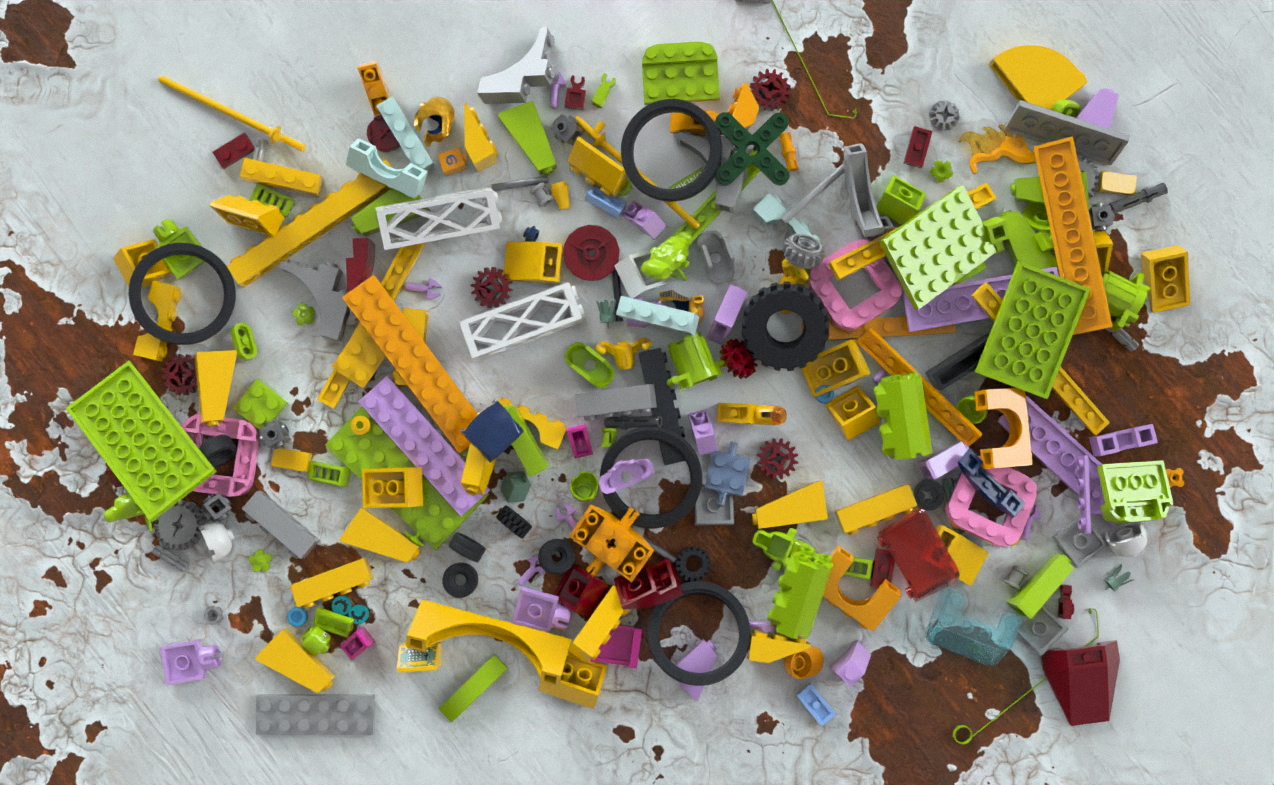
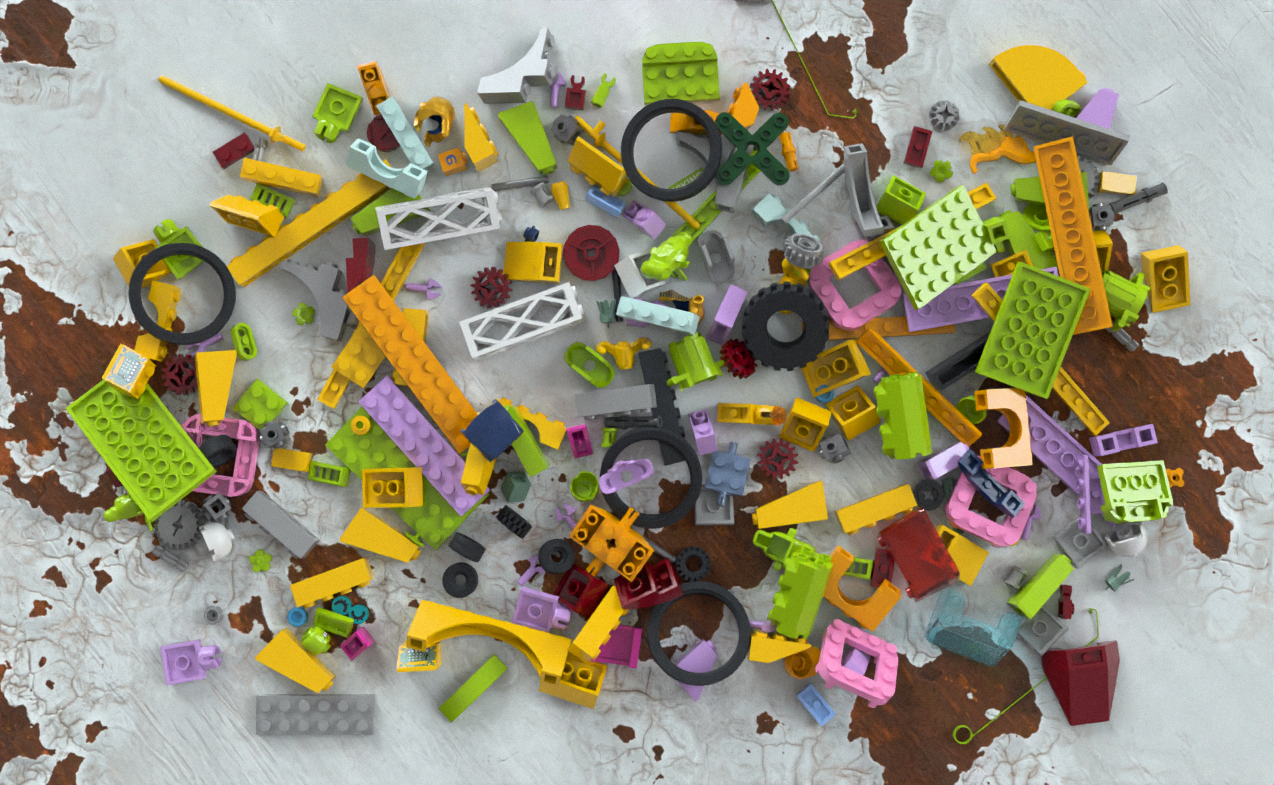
none -> slope [102,344,156,399]
none -> lavender bar [186,333,223,356]
none -> lime plate [312,83,364,143]
none -> yellow slope [779,397,832,452]
none -> bright pink plate [815,619,898,708]
none -> flat silver brick [819,433,852,464]
none -> yellow slope [990,250,1033,277]

